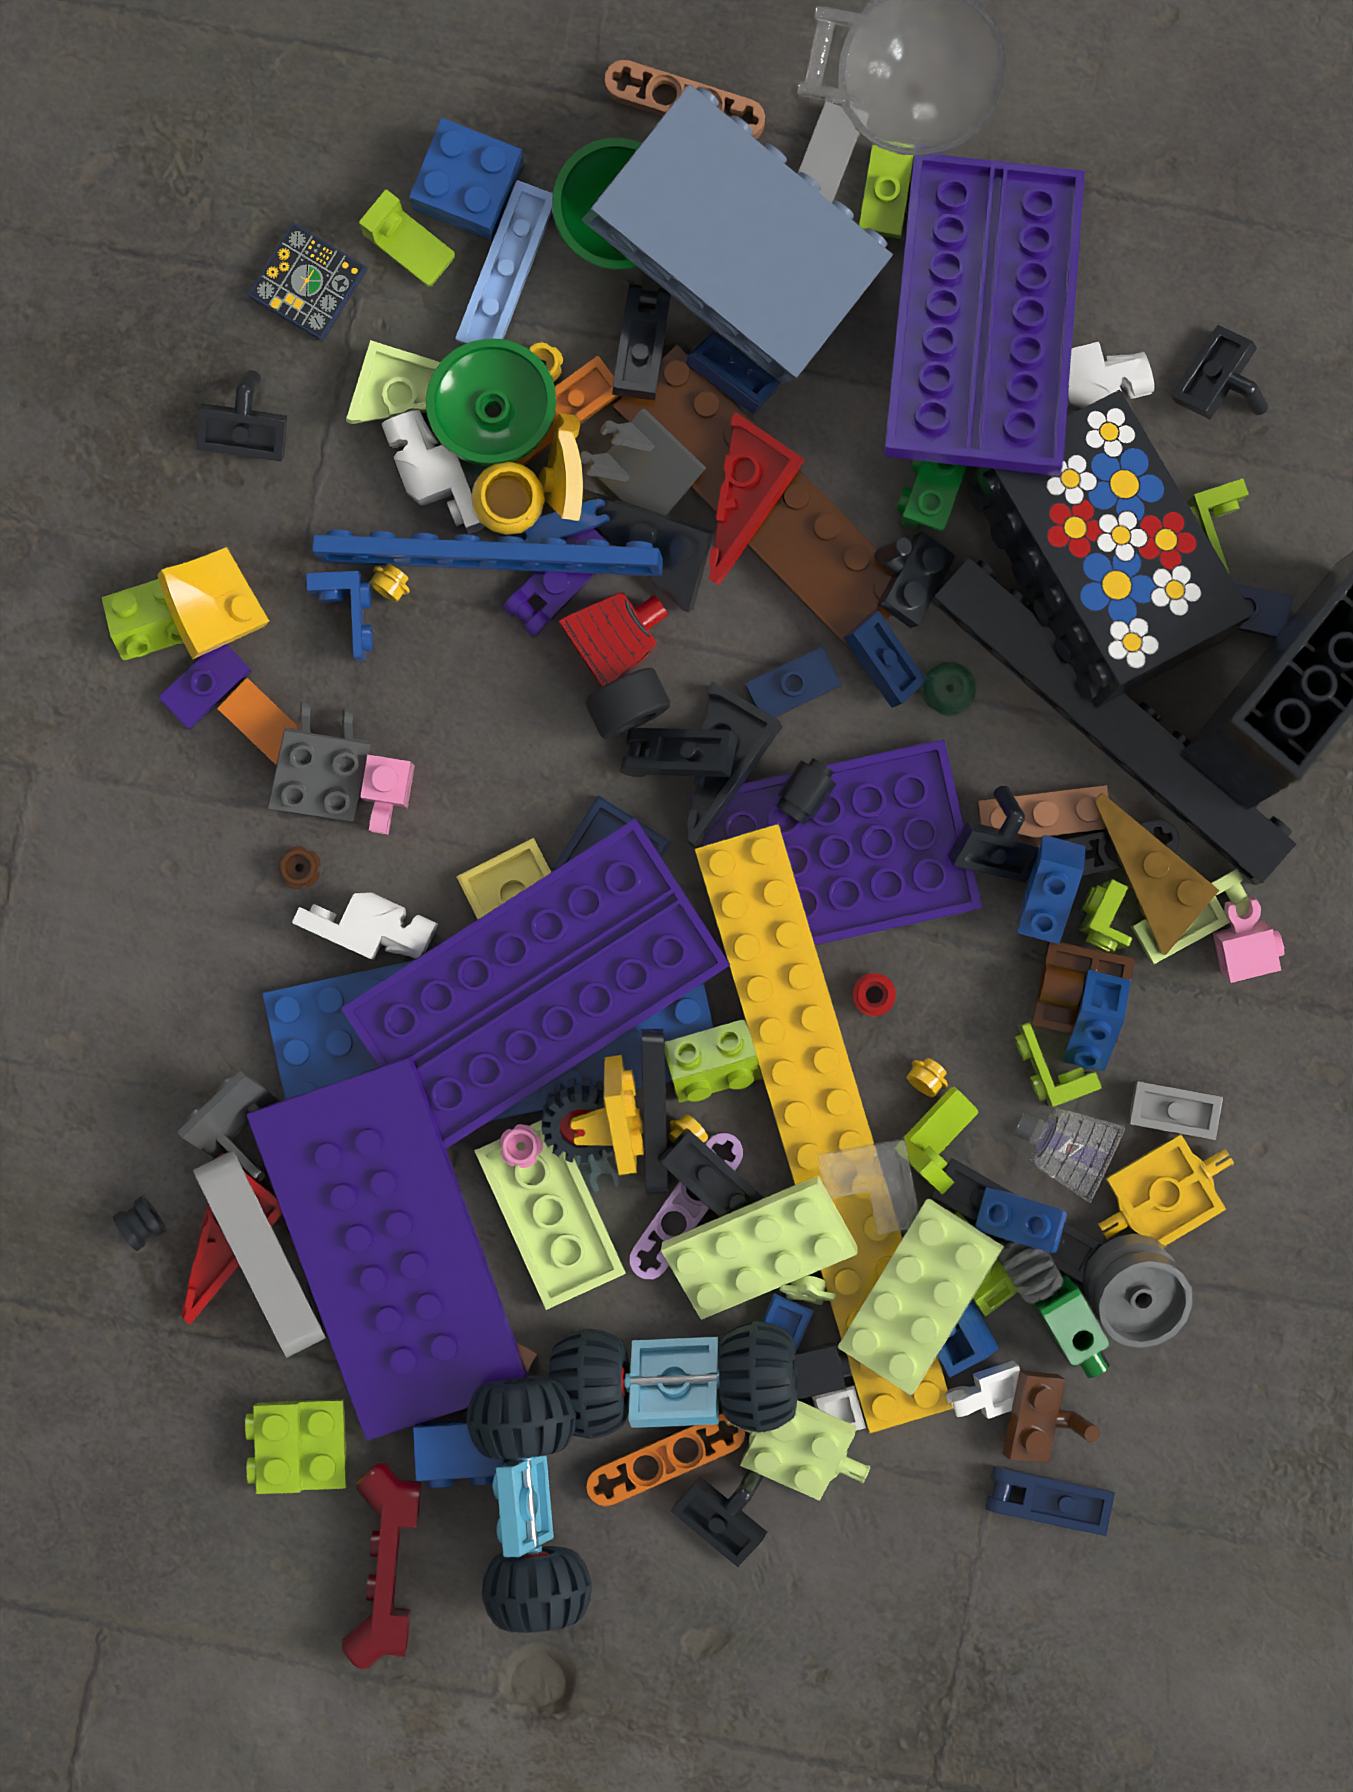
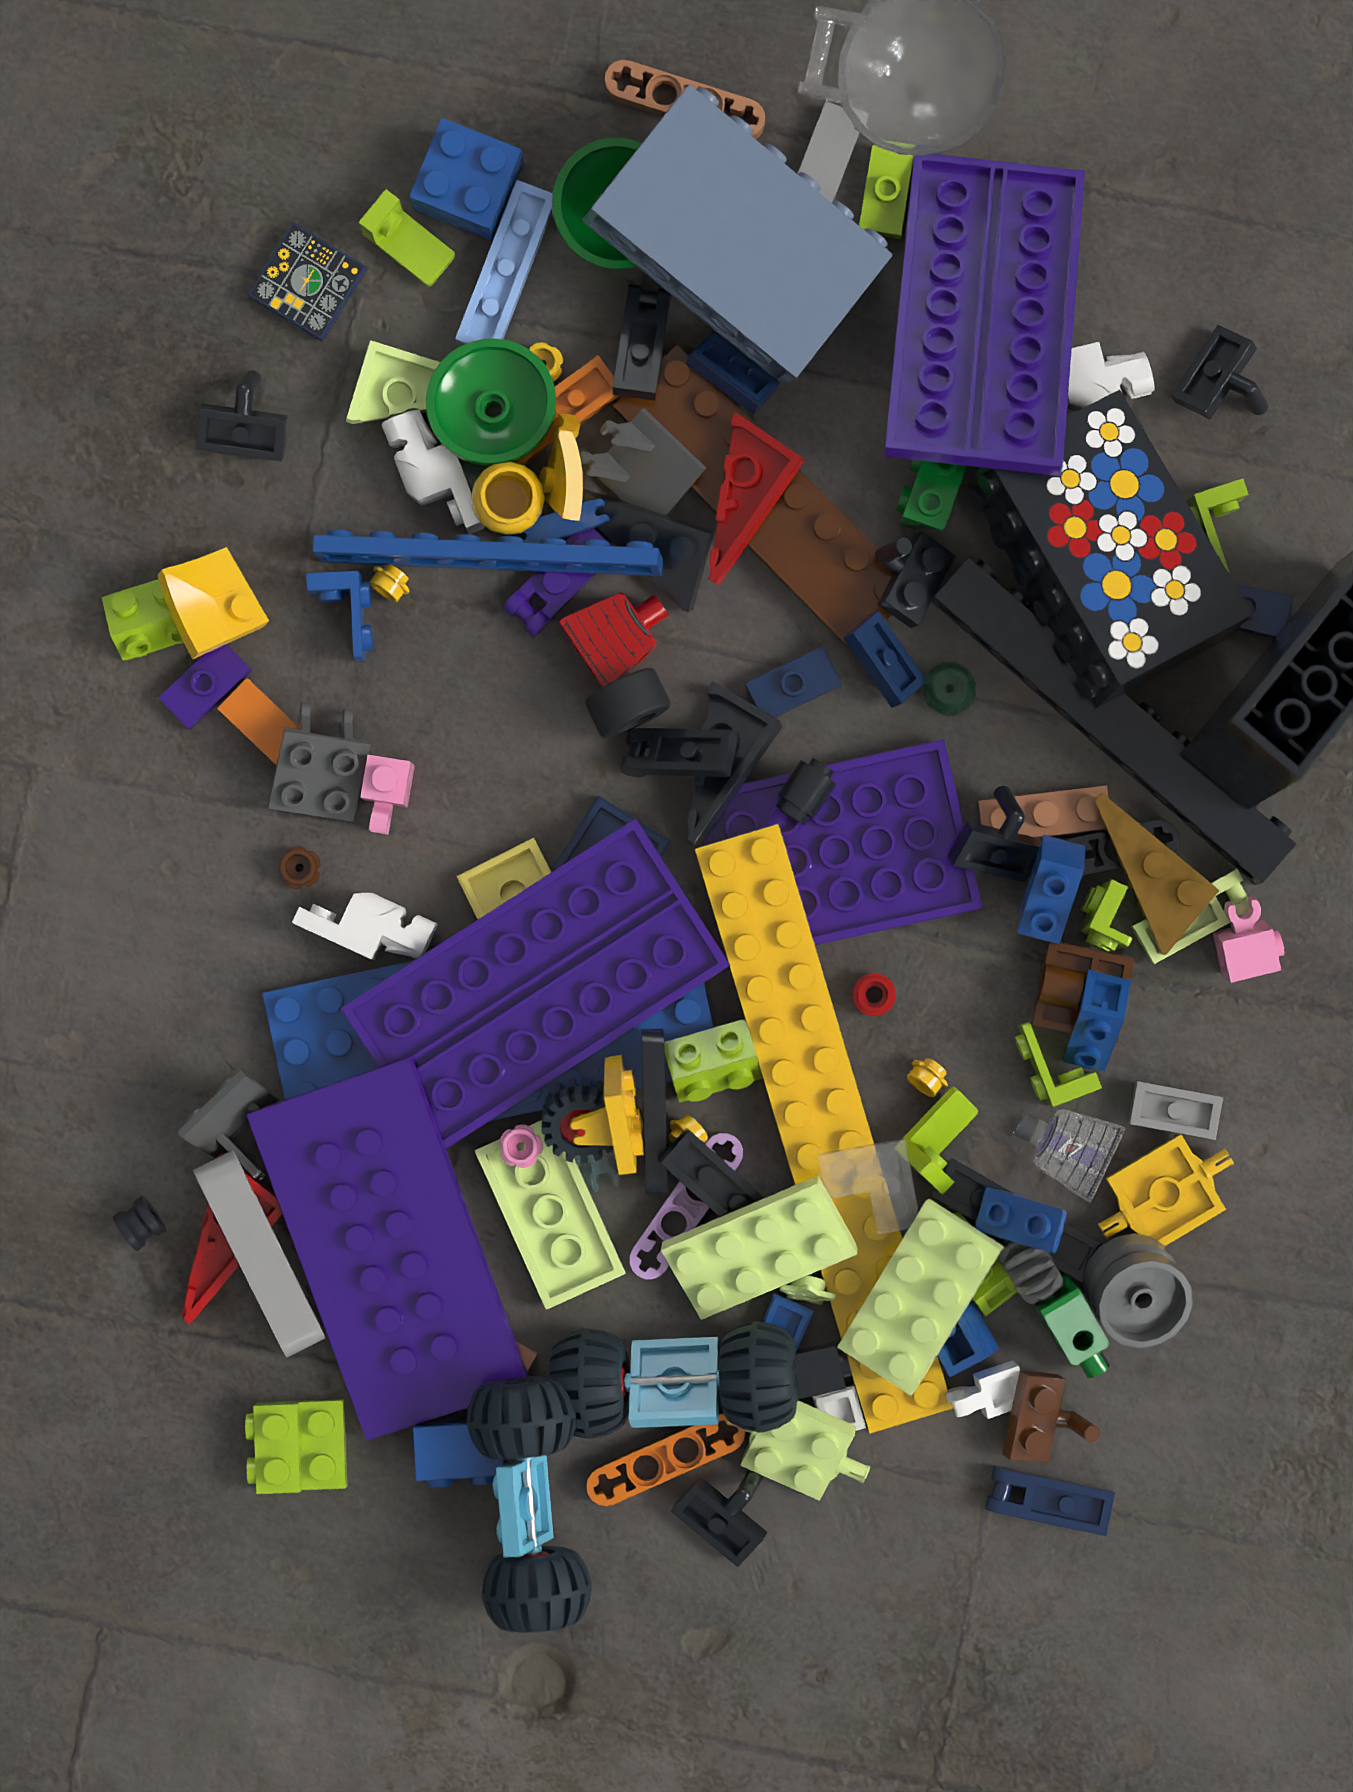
dark red plate [342,1463,422,1670] -> none

